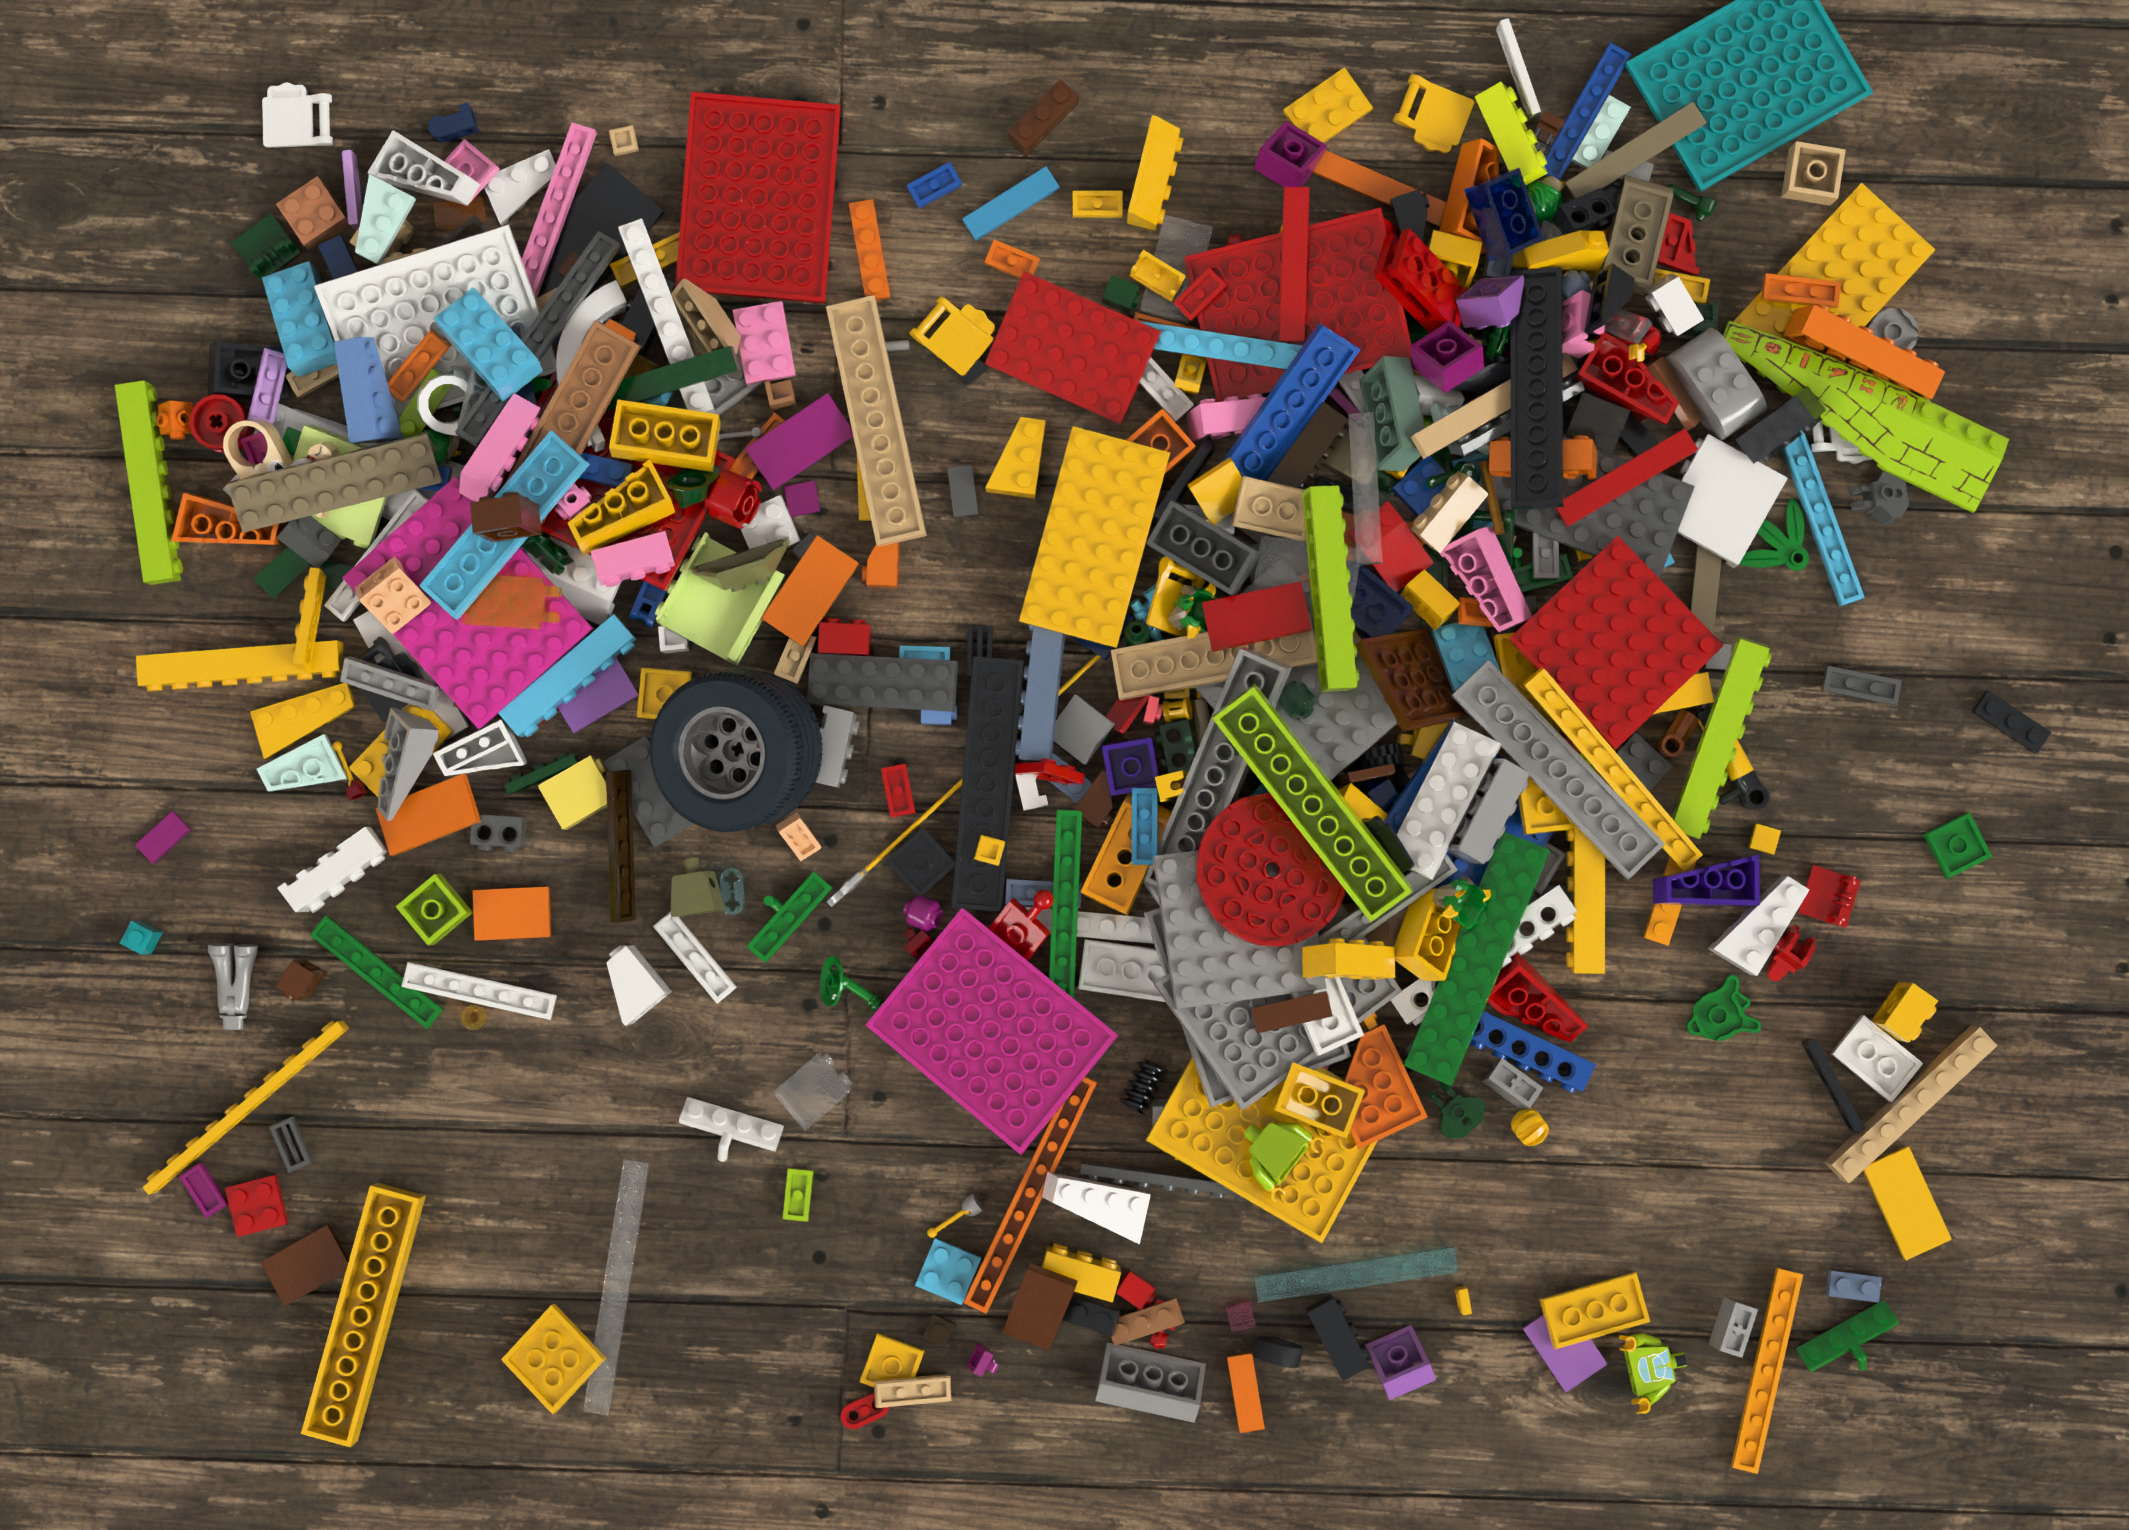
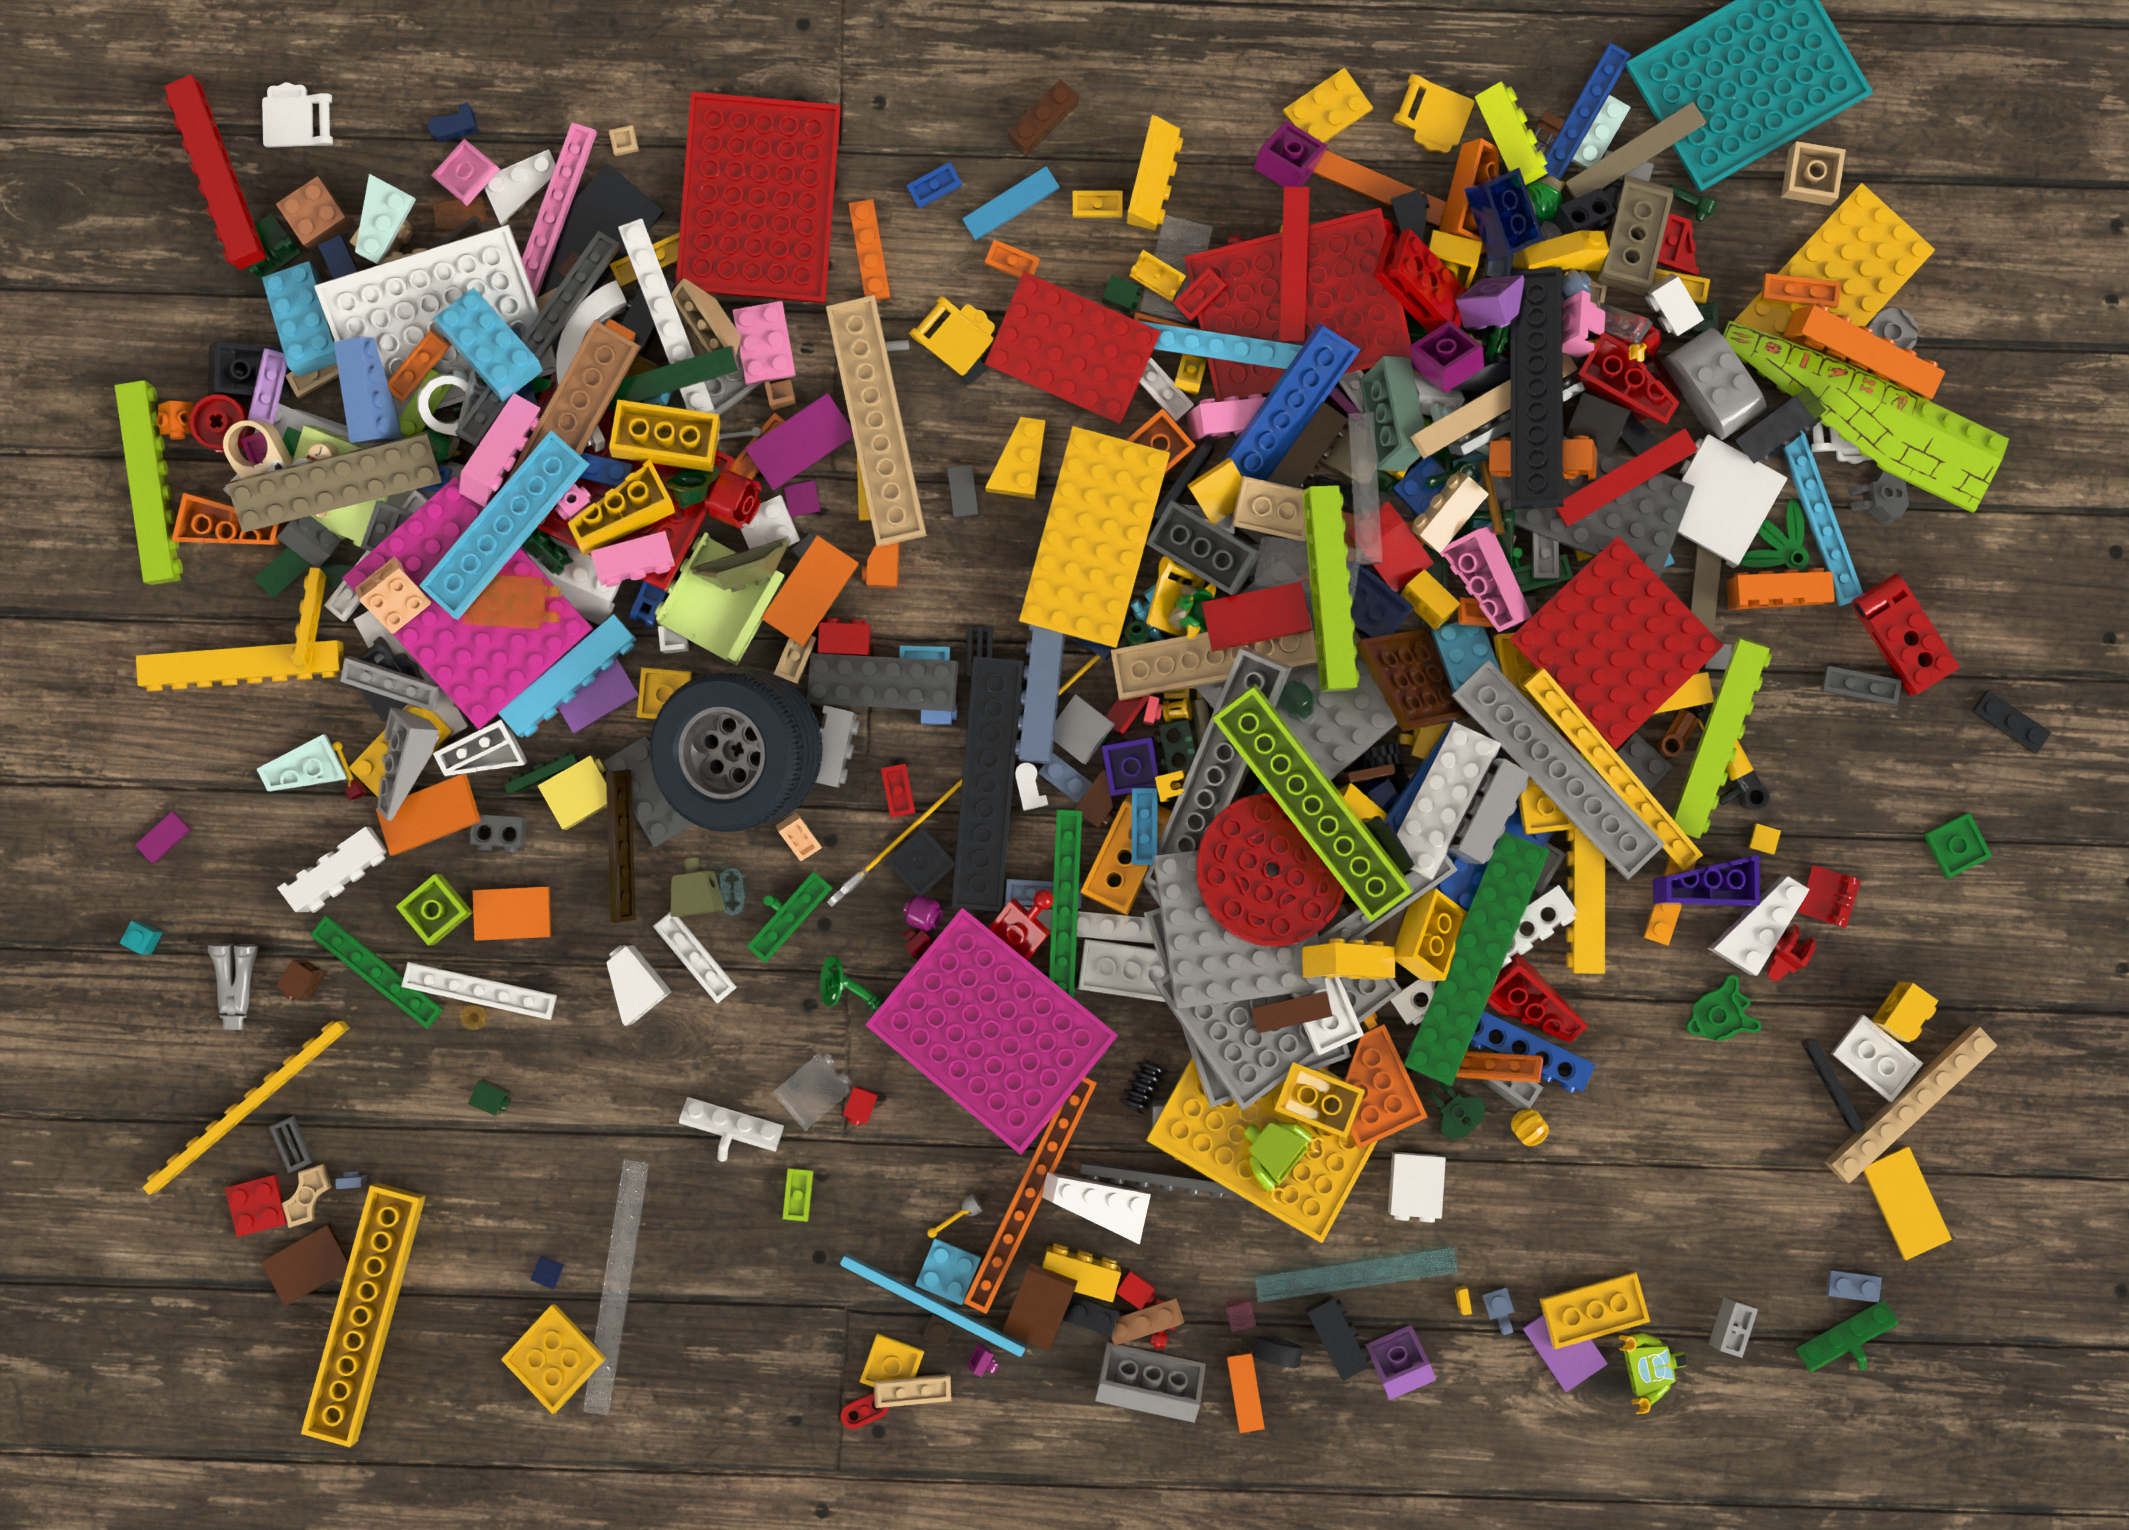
magenta tile [178,1162,229,1219] -> none
yellow wing [250,683,356,760] -> none
lavender tile [342,150,362,230] -> none
white wedge [367,130,481,206] -> none
reddish brown brick [470,492,542,543] -> none
yellow tile [974,835,1005,866] -> none
red wing [1014,758,1085,785] -> none
green hair [1433,875,1491,929] -> none
white tile [1496,18,1541,121] -> none
black slope [1584,263,1635,334] -> none
nougat tile [1647,356,1703,431] -> none
light orange plate [1731,1268,1803,1474] -> none
none -> red brick [164,74,267,270]
none -> tan tile [282,1164,332,1228]
none -> sand blue plate [335,1171,368,1189]
none -> dark grey wing [360,500,414,552]
none -> dark green brick [468,1079,511,1116]
none -> clear blue tile [531,1256,564,1290]
none -> medium azure tile [840,1253,1026,1357]
none -> red brick [843,1085,879,1126]
none -> white brick [1388,1151,1446,1222]
none -> orange tile [1456,1051,1543,1083]
none -> sand blue plate [1481,1287,1514,1335]
none -> orange wedge [1726,568,1835,610]
none -> red hinge [1852,573,1960,696]

